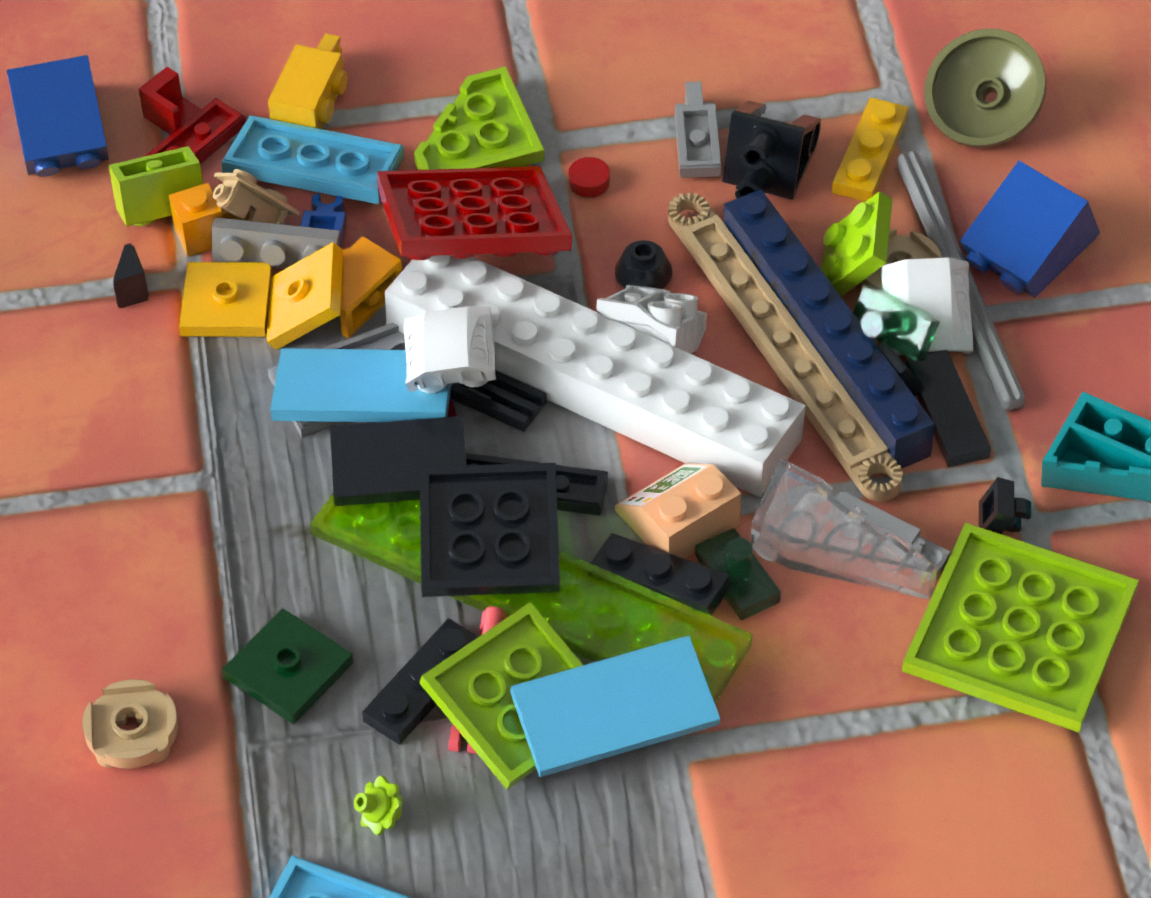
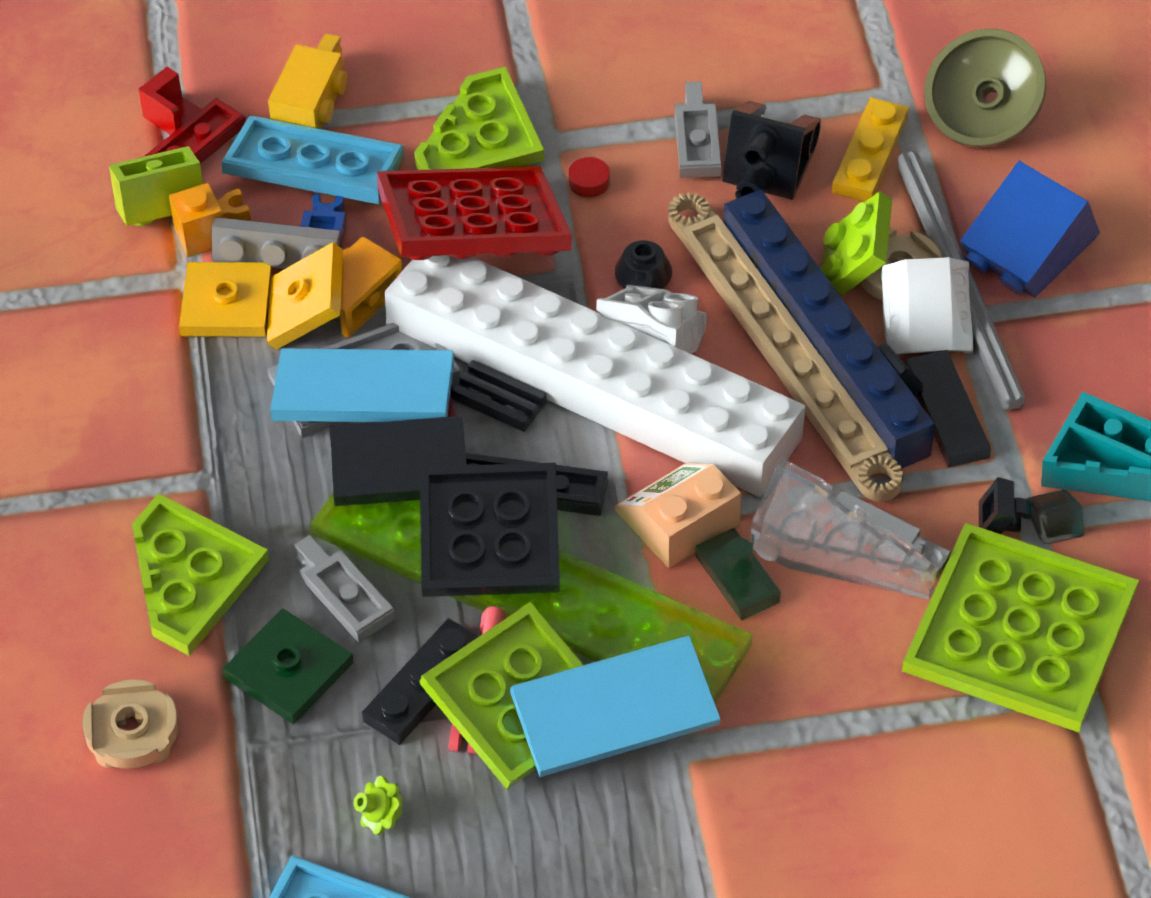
blue slope [7,55,109,177] -> none
black slope [113,243,149,308] -> none
tan hinge [213,169,300,225] -> none
white slope [404,306,496,393] -> none
black plate [589,533,731,619] -> none
clear green tile [853,285,940,361] -> none
none -> lime plate [132,493,269,656]
none -> light grey hinge [295,535,395,643]
none -> clear smoke slope [1027,489,1084,544]

